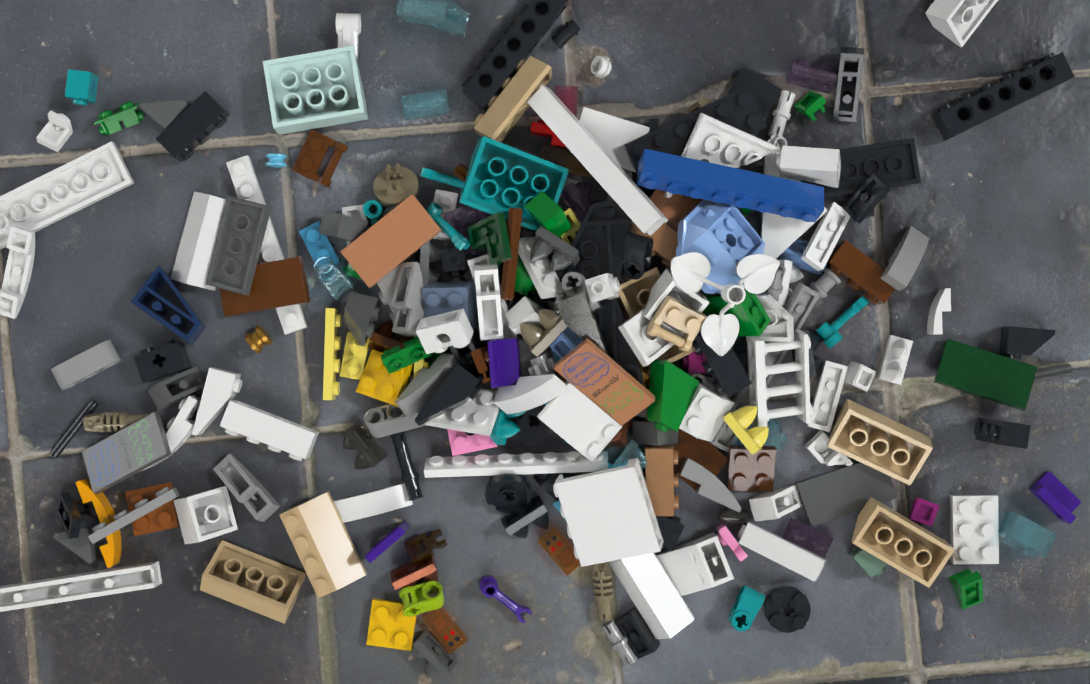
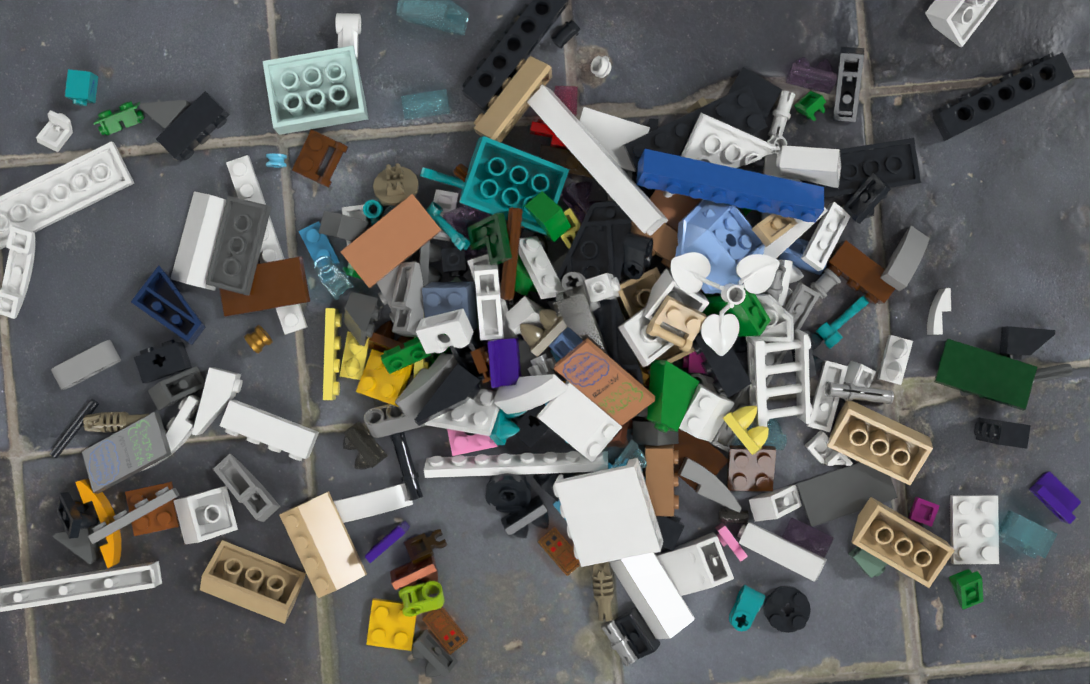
dark purple brick [479,575,532,623] -> none
dark grey tile [530,226,580,271] -> none
none -> tan plate [752,214,798,247]
none -> light grey pin [825,382,894,404]

